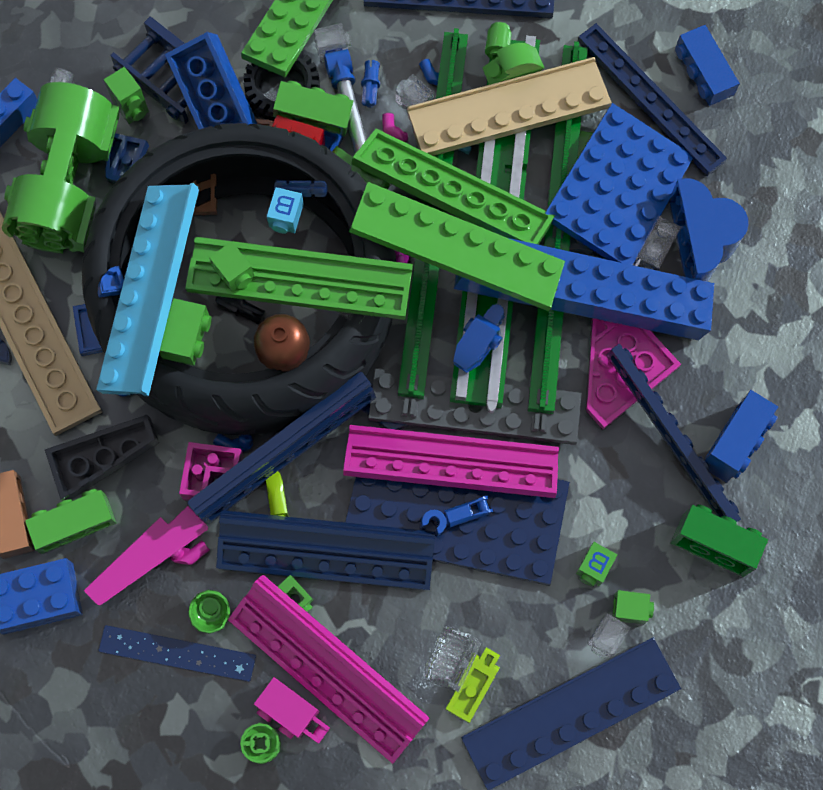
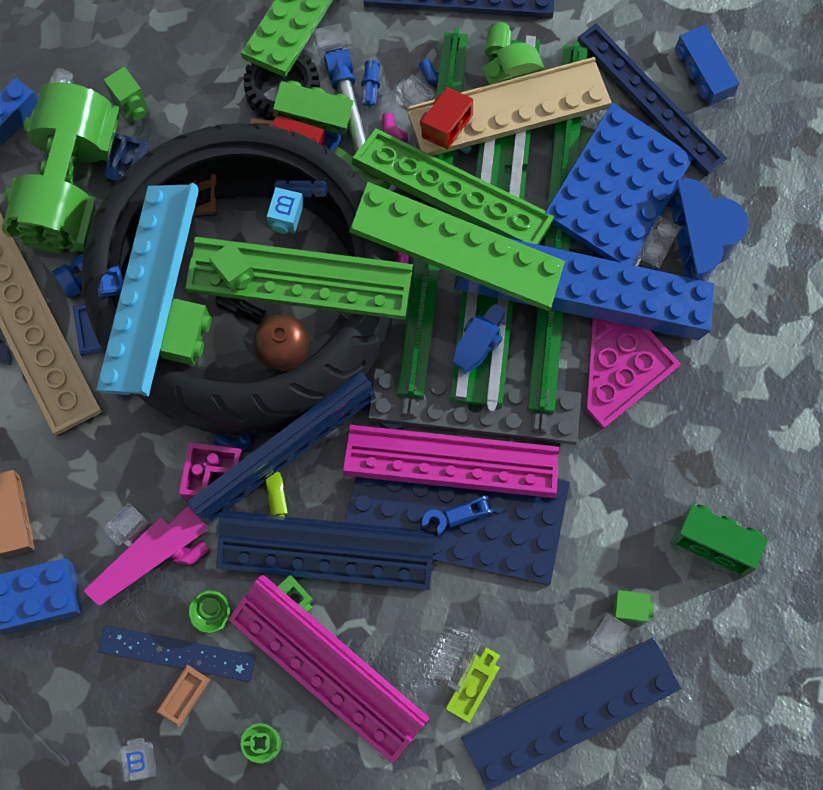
bright green brick [25,489,117,554] -> none
black wedge [44,414,159,501] -> none
dark blue fence [110,16,189,124] -> none
blue brick [165,32,258,129] -> none
dark pink brick [254,677,330,744] -> none
bright green brick [576,542,618,587] -> none
dark blue plate [606,344,741,522] -> none
blue brick [704,390,778,483] -> none
none -> blue wheel [52,253,84,299]
none -> clear brick [105,502,151,547]
none -> clear brick [120,738,157,782]
none -> nougat tile [156,665,211,727]
none -> red brick [420,87,473,150]

